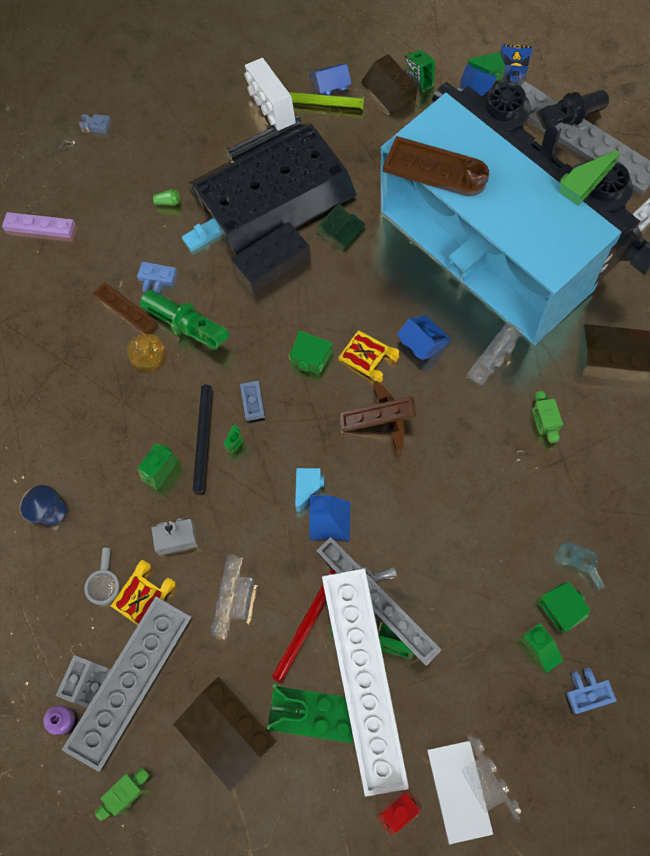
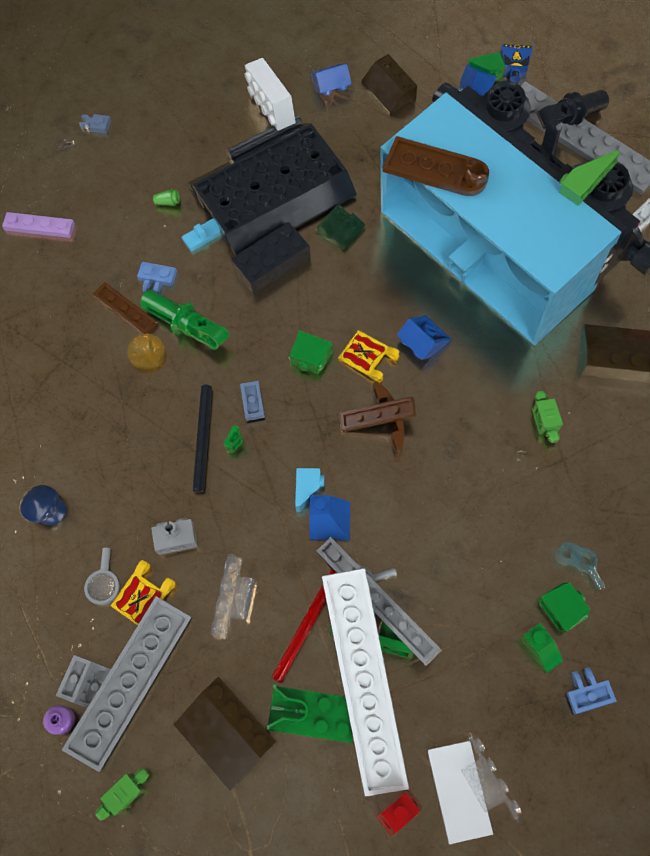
green torso [137,443,180,490] -> none
lime axle [289,92,365,110] -> none
green torso [405,50,435,92] -> none
clear bracket [467,322,523,387] -> none

